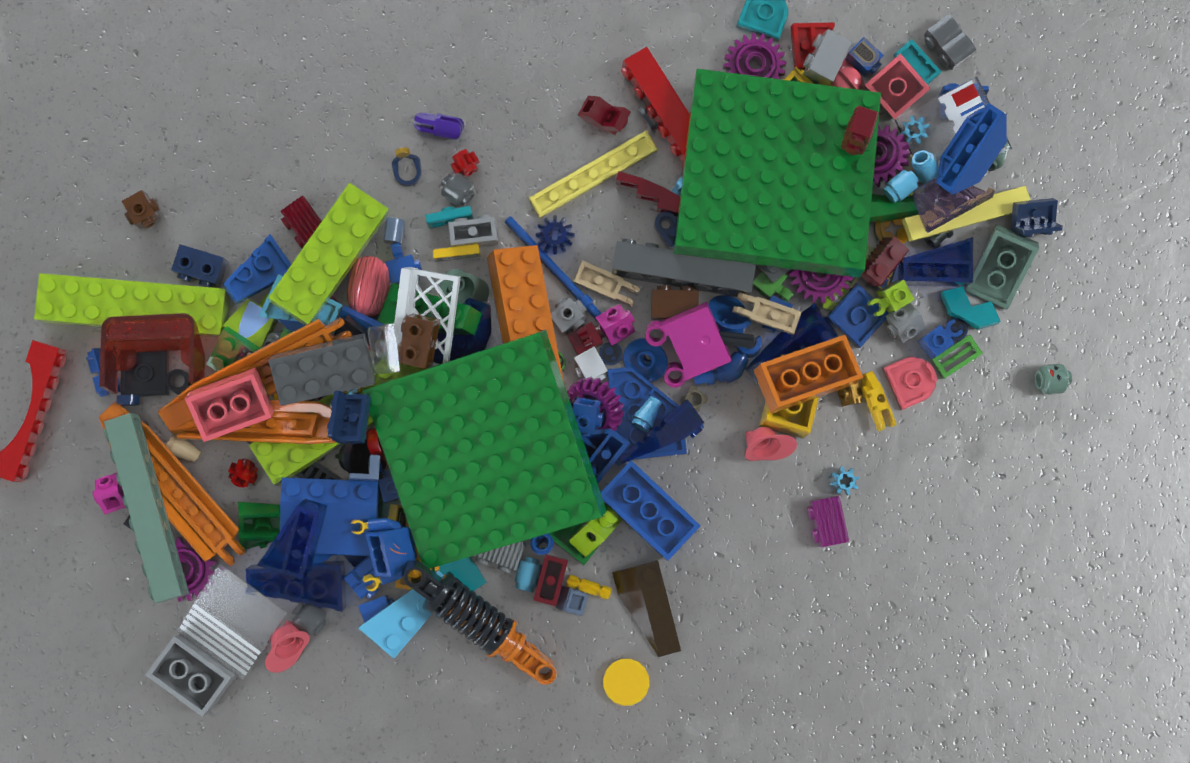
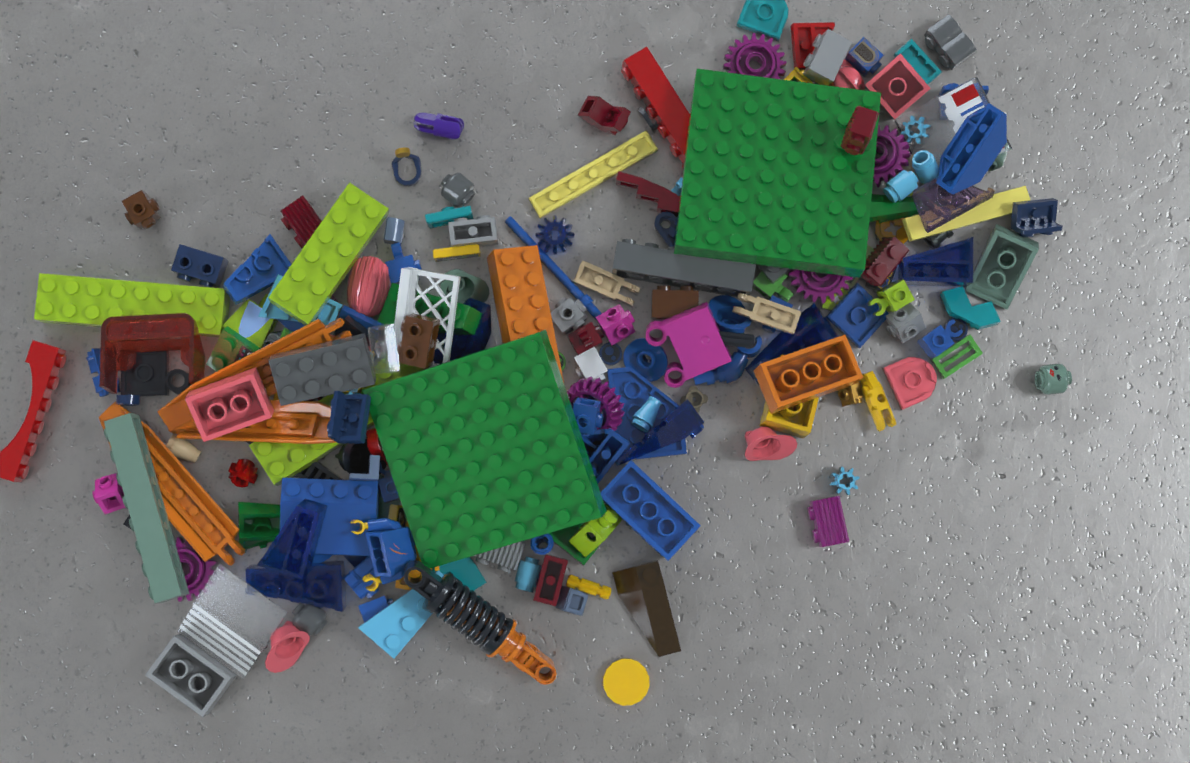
red gear [451,149,480,177] -> none

